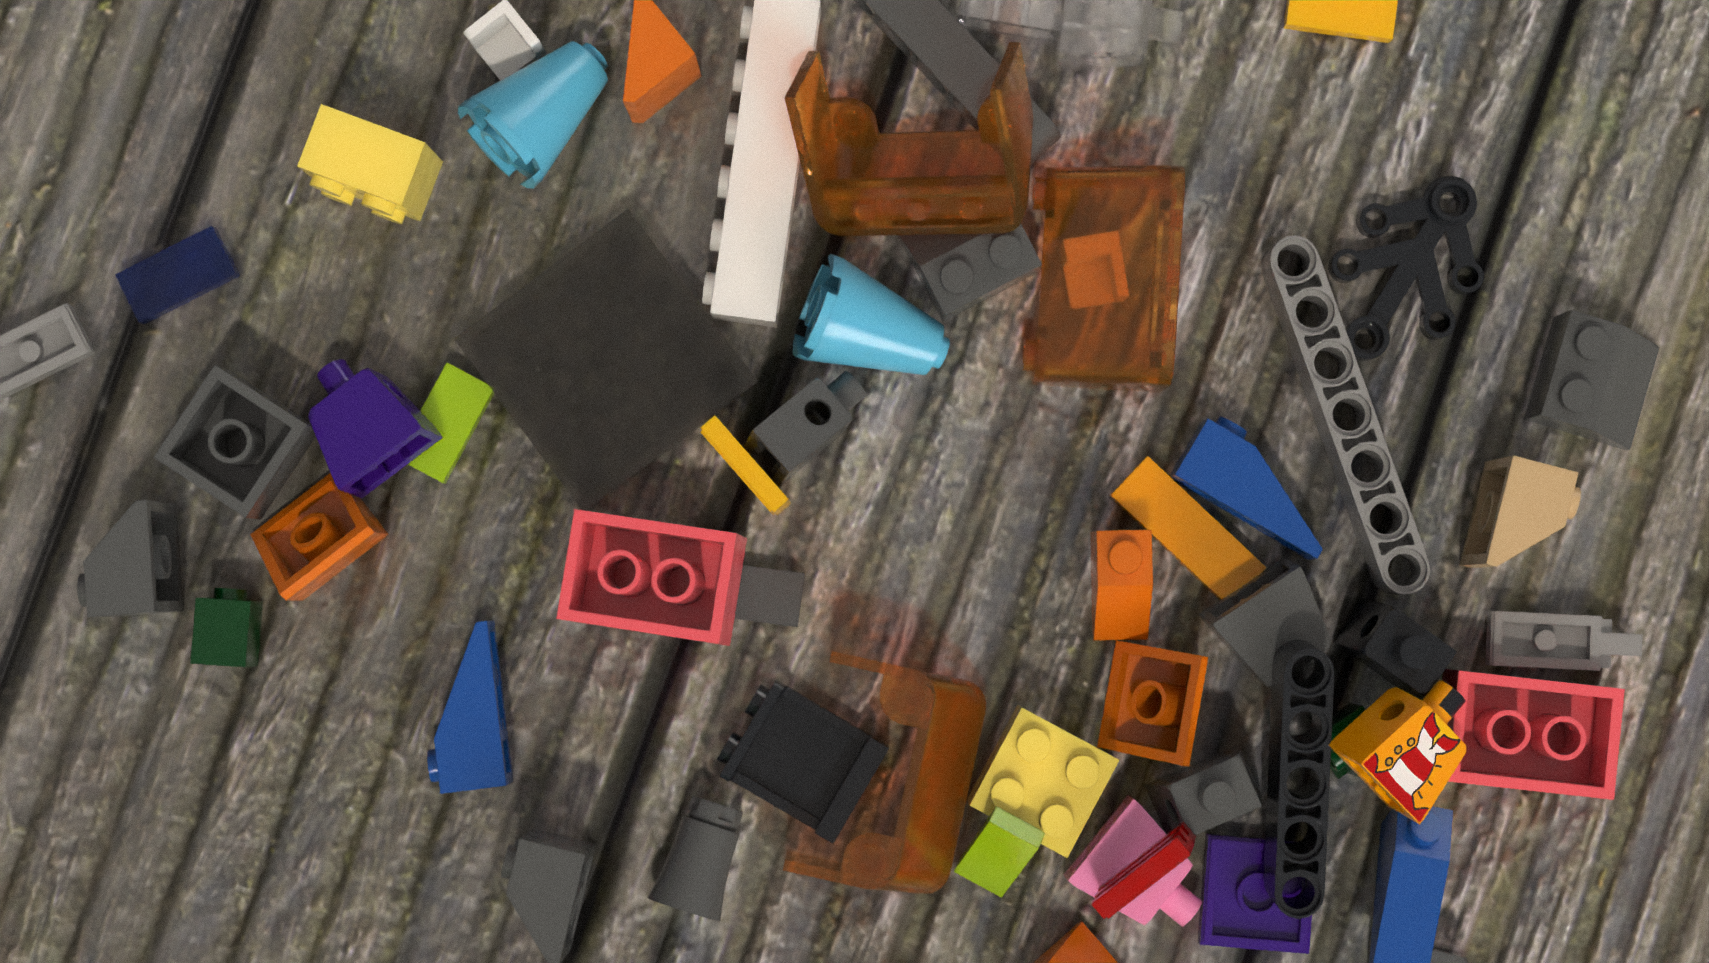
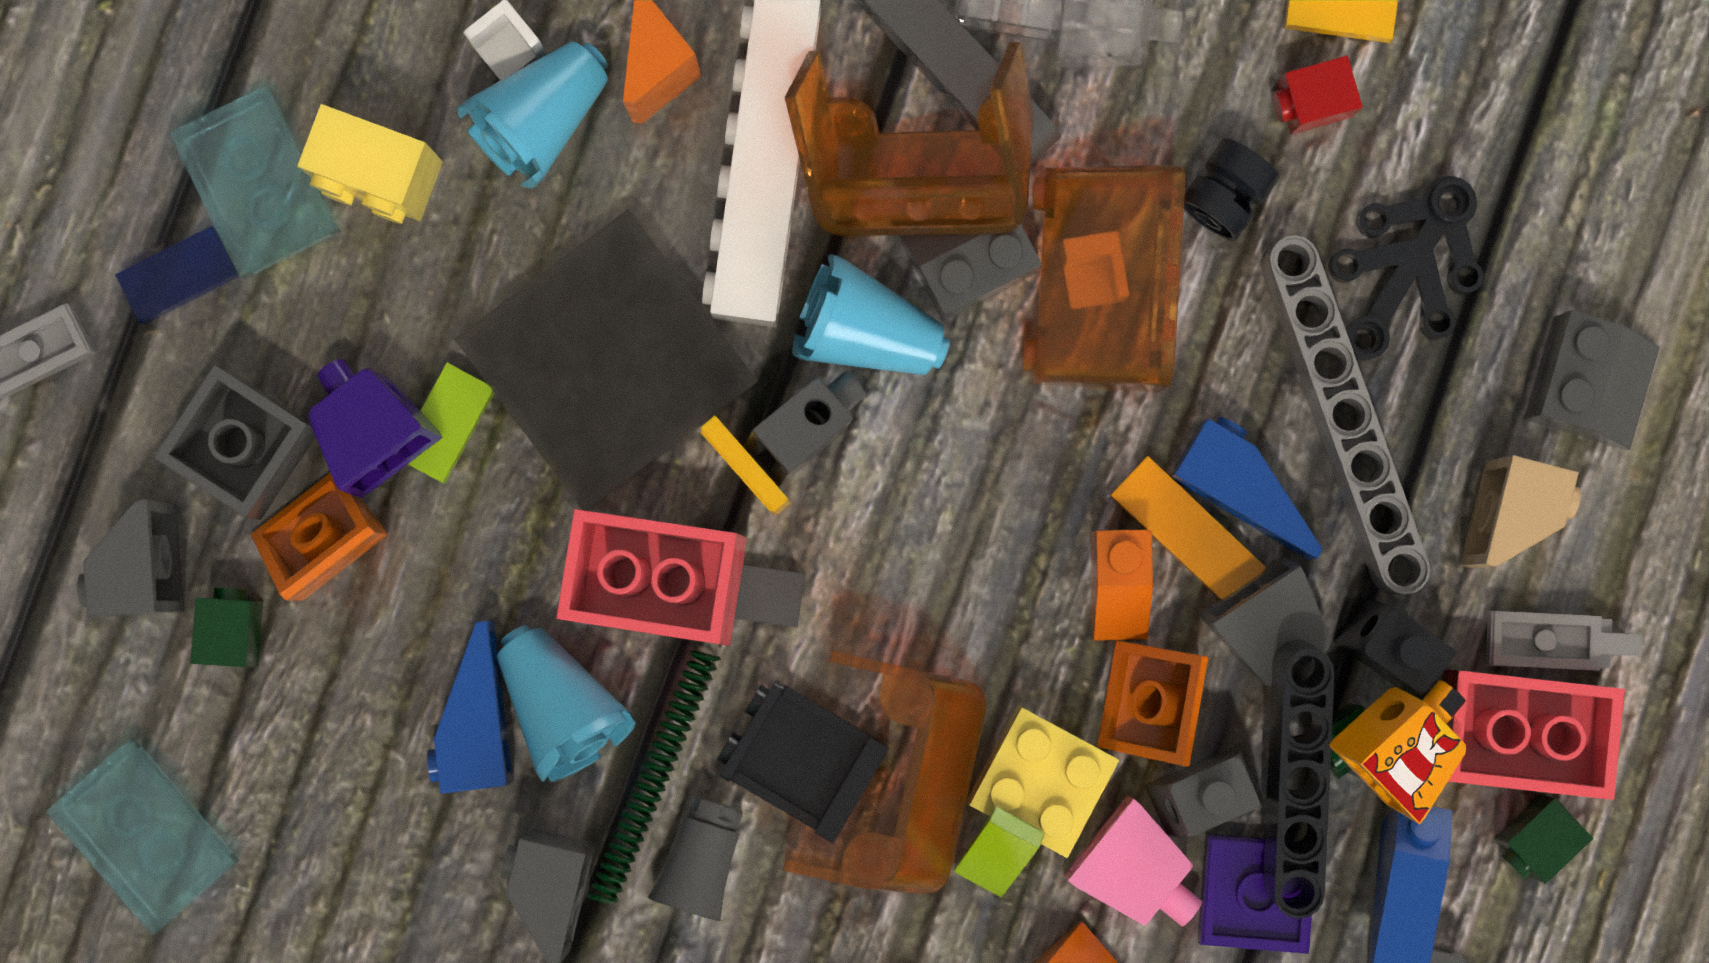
red tile [1091,821,1196,919] -> none
none -> clear light blue tile [46,738,240,935]
none -> clear light blue tile [169,85,341,279]
none -> medium azure cone [497,625,636,782]
none -> dark green piece [587,650,721,904]
none -> black wheel [1178,138,1280,242]
none -> red brick [1272,55,1363,135]
none -> dark green brick [1494,794,1594,884]

